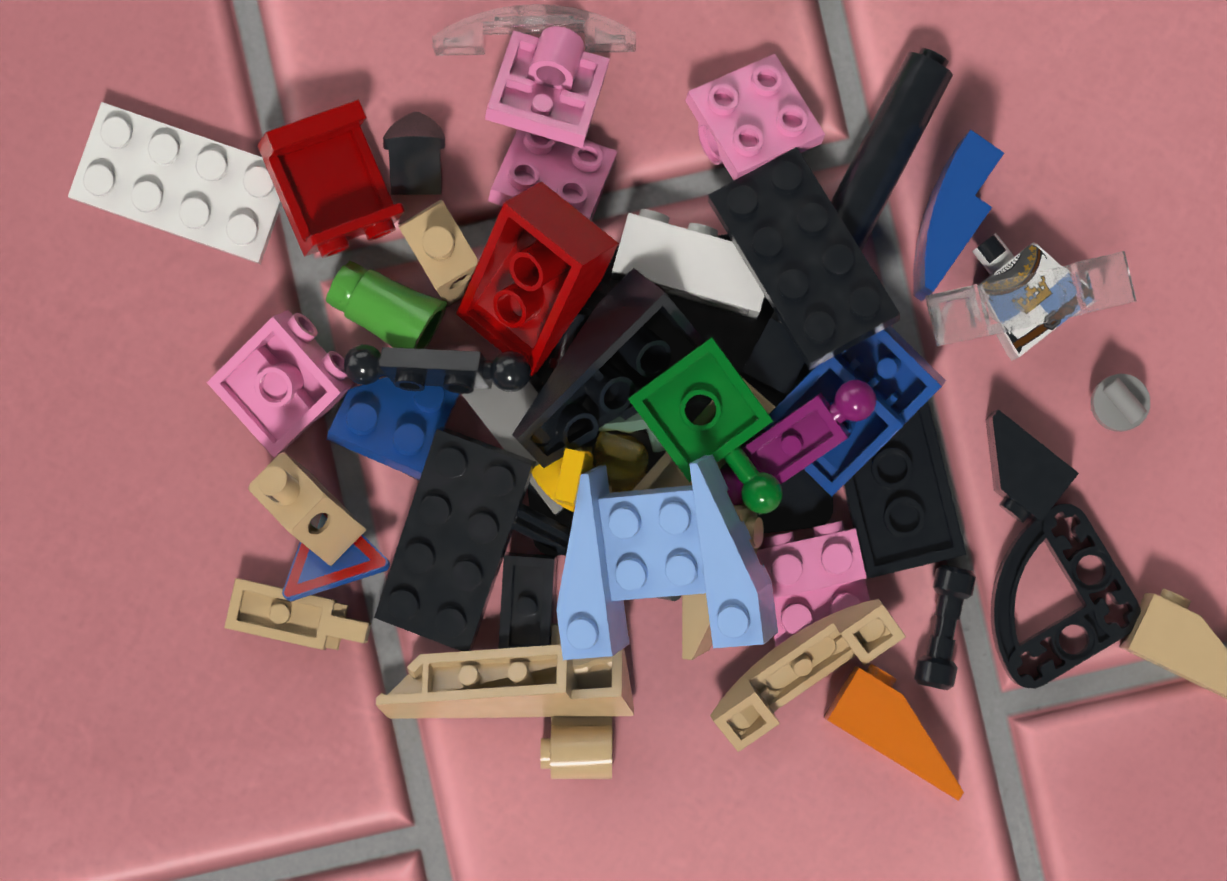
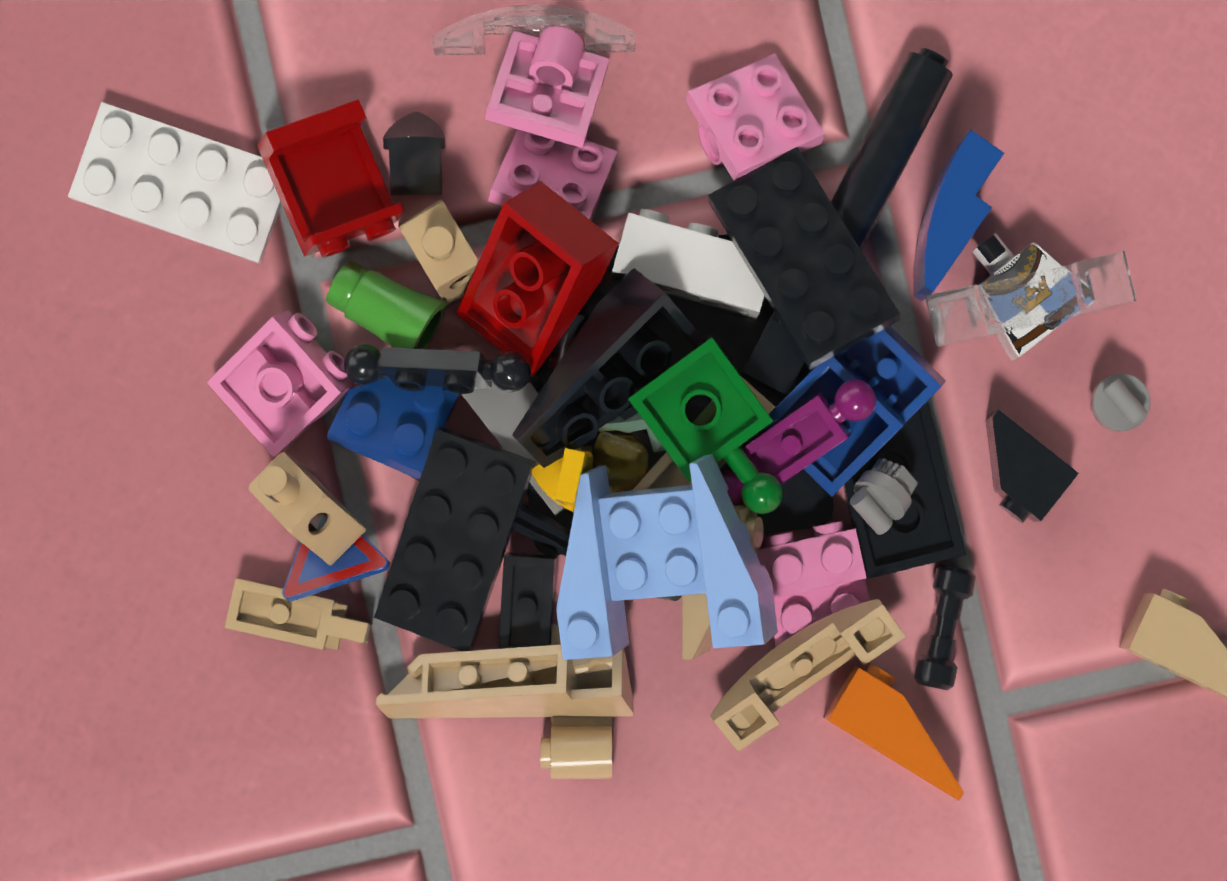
black beam [991,504,1141,689] -> none
none -> light grey piece [850,458,918,535]

